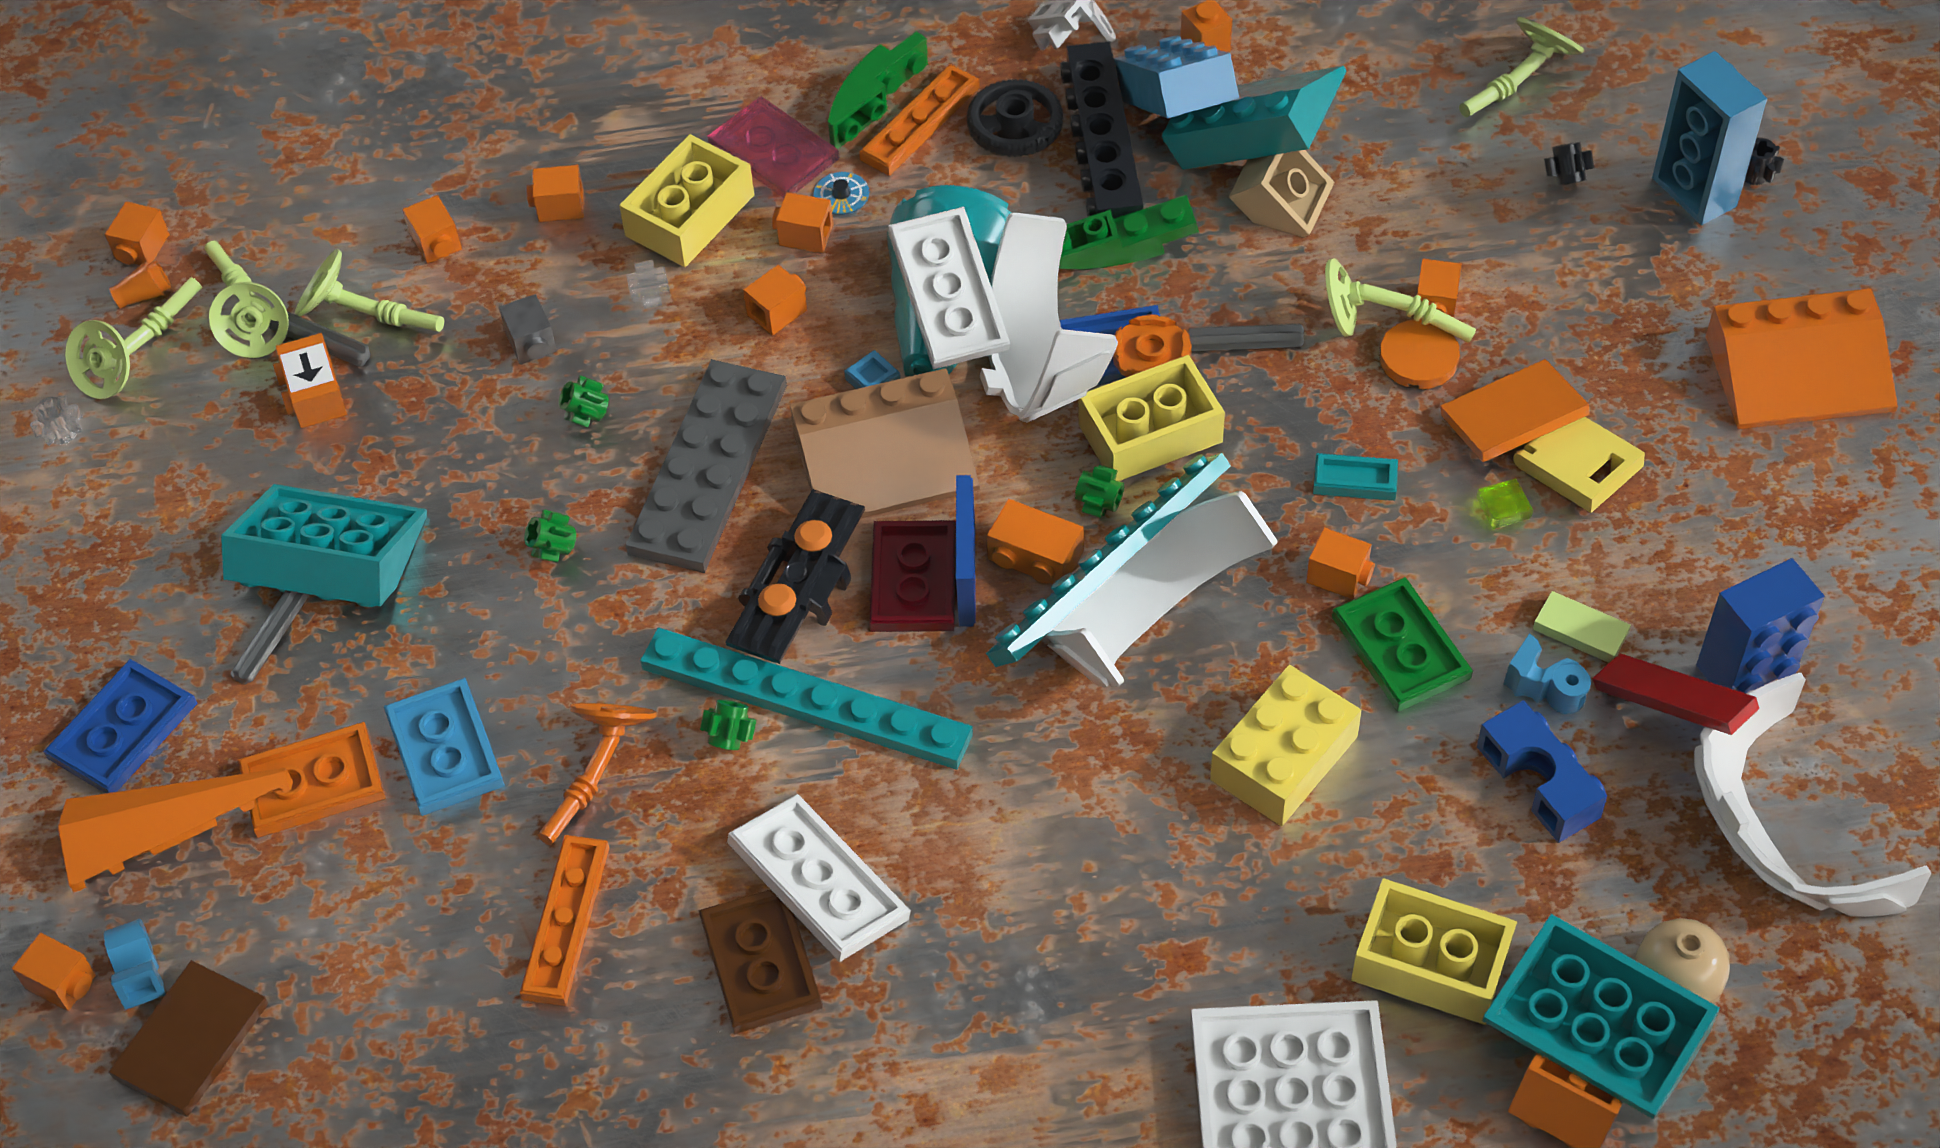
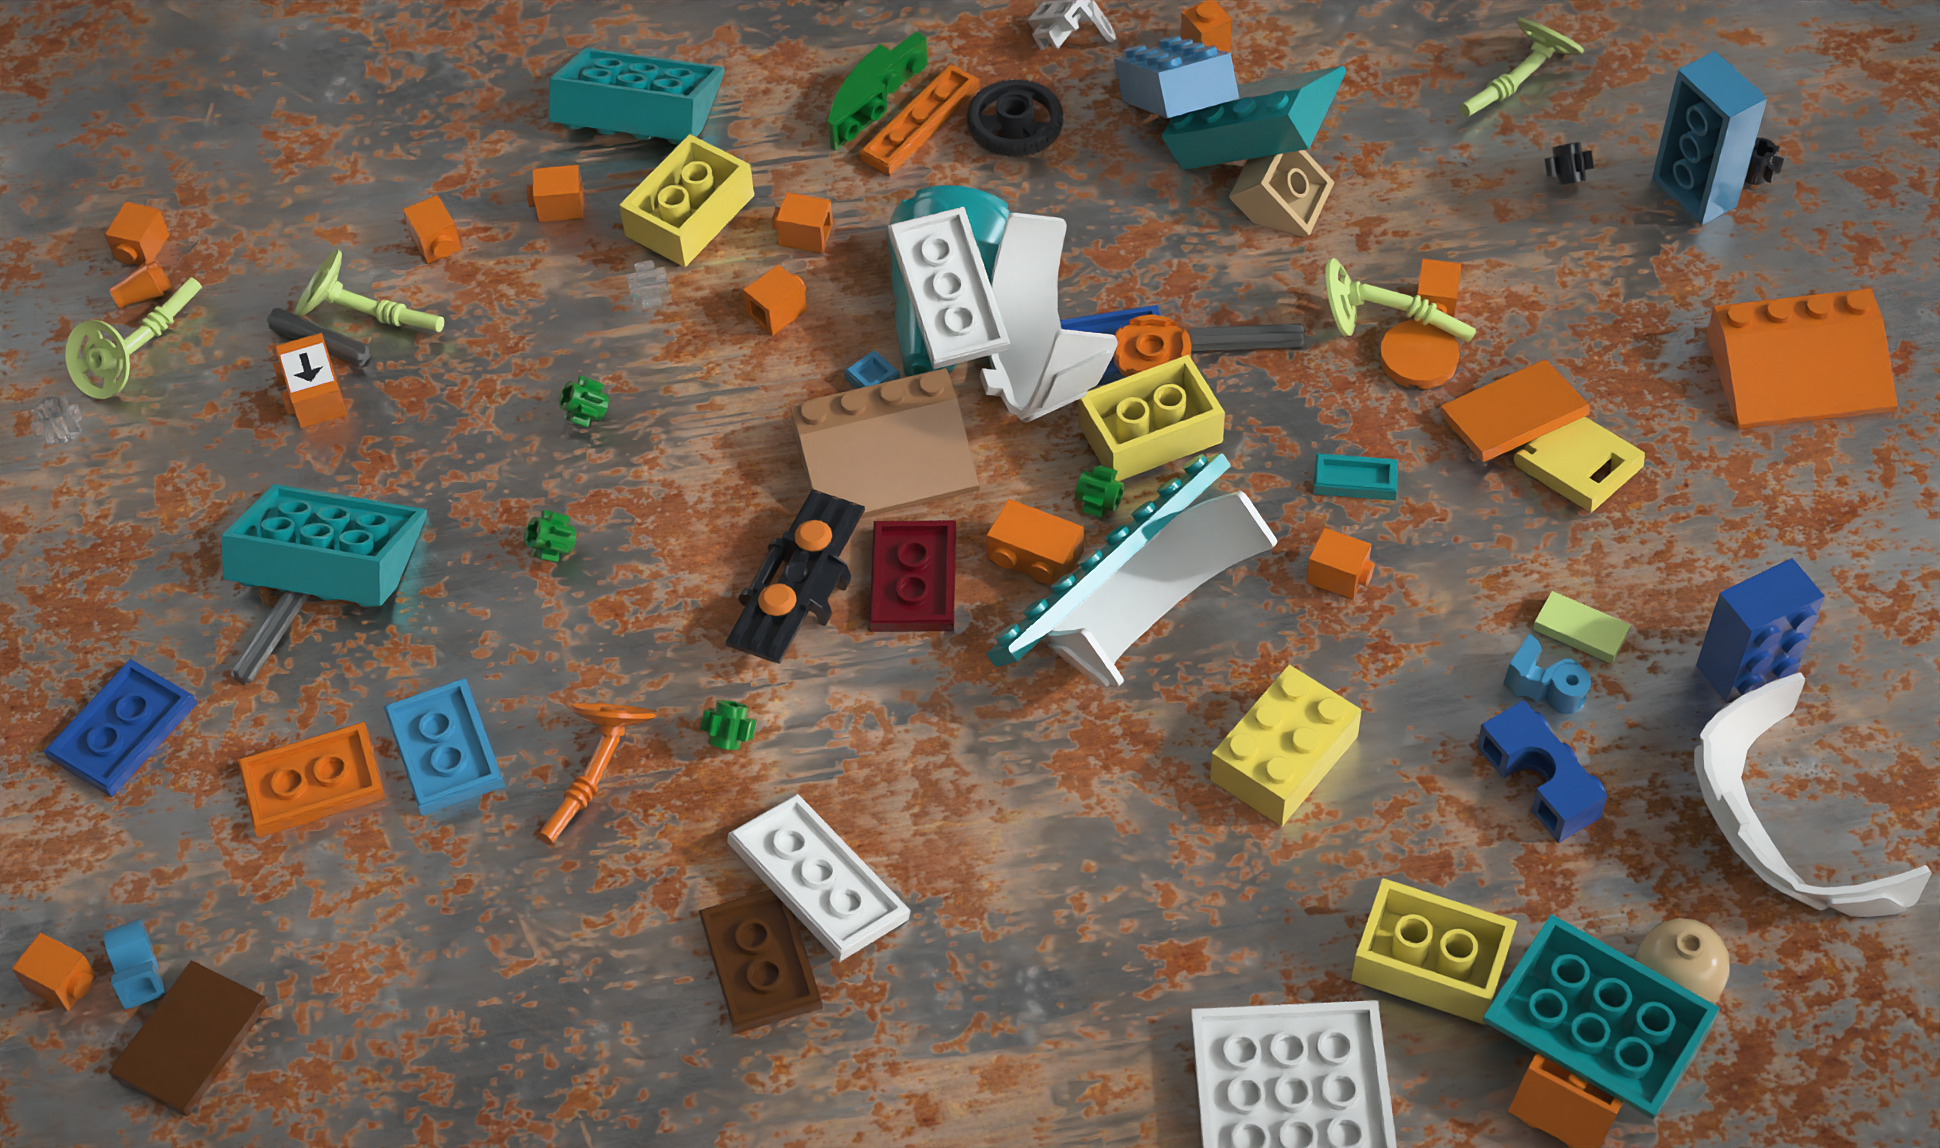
orange wedge [58,768,293,892] -> none
yellowish green dish [205,241,289,358] -> none
flat silver brick [499,294,557,364] -> none
orange tile [520,835,609,1006] -> none
dark grey plate [626,359,787,573] -> none
teal plate [640,627,973,770] -> none
clear pink tile [707,96,840,198] -> none
piece [813,172,870,215] -> none
blue tile [956,475,976,627] -> none
green slope [1059,195,1199,269] -> none
black brick [1060,41,1144,219] -> none
green tile [1332,577,1473,712] -> none
clear neon green tile [1476,478,1533,529] -> none
red tile [1592,653,1760,736] -> none
none -> teal slope [549,48,724,145]

